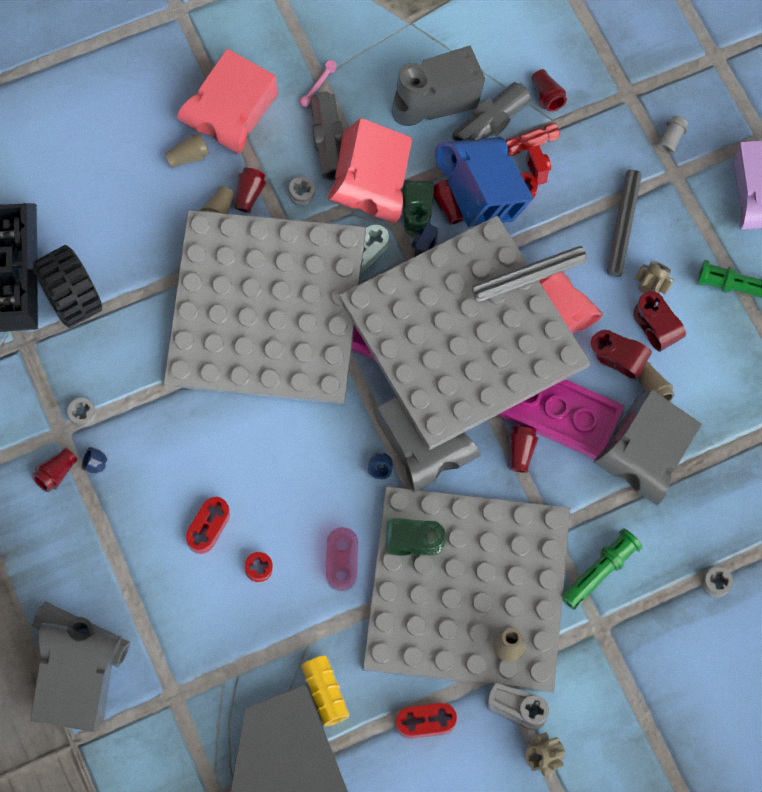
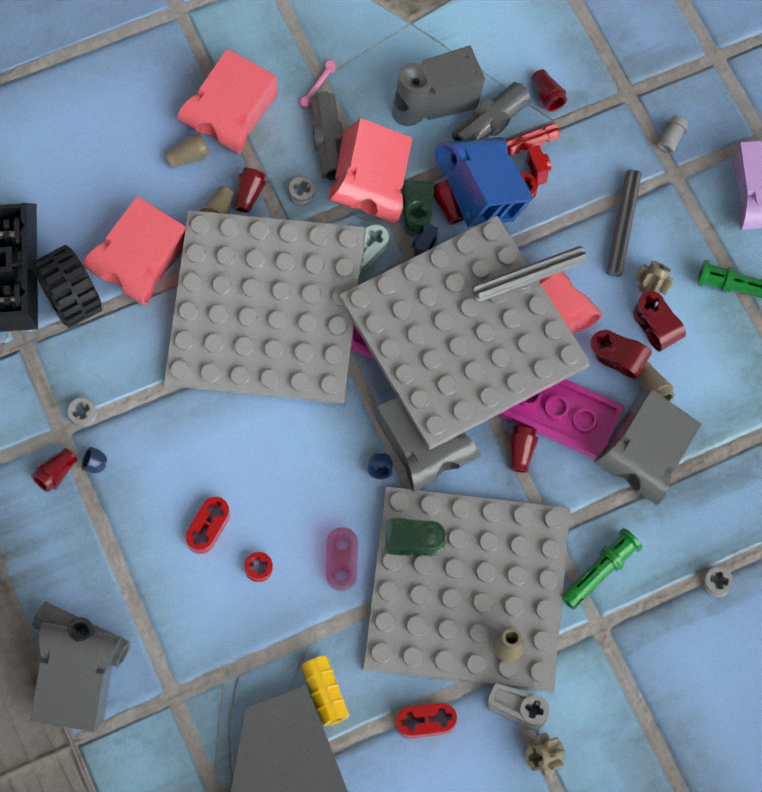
none -> coral piece [83,196,186,306]

